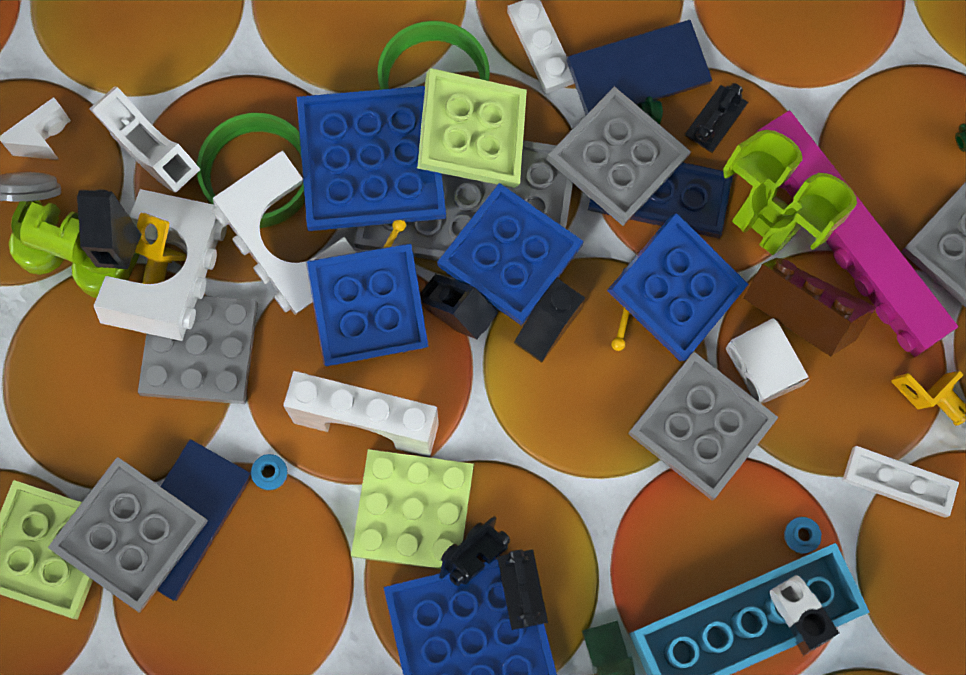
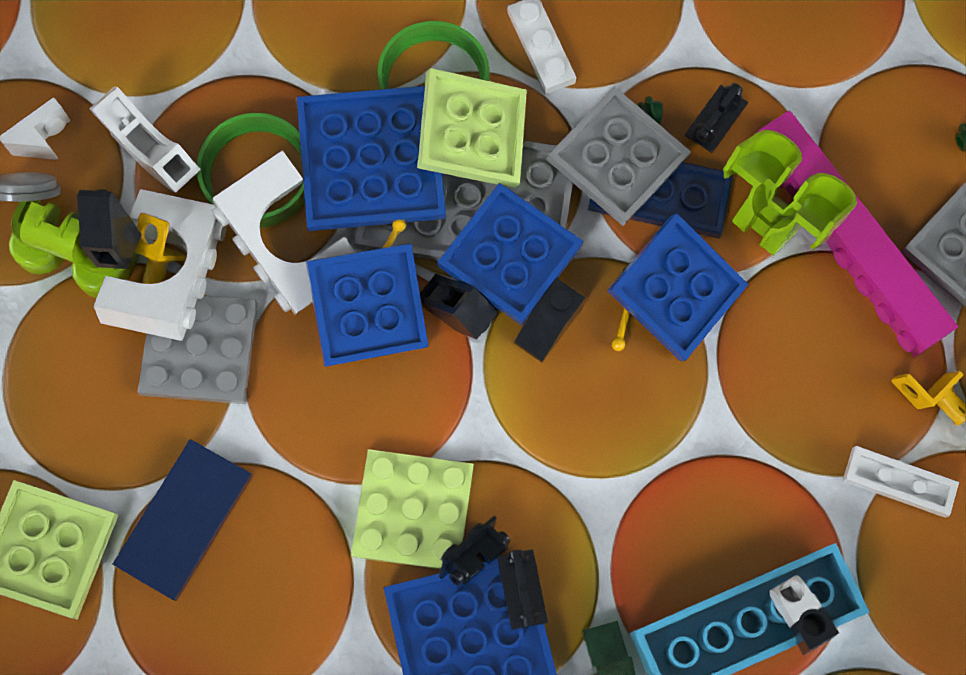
light grey plate [48,457,208,613] -> none
dark azure plate [251,454,288,490] -> none
white arch [283,371,439,458] -> none
dark blue tile [566,19,712,115] -> none
light grey plate [628,352,778,501] -> none
white piece [725,318,810,404] -> none
reddish brown wedge [744,257,876,357] -> none
dark azure plate [784,517,821,554] -> none

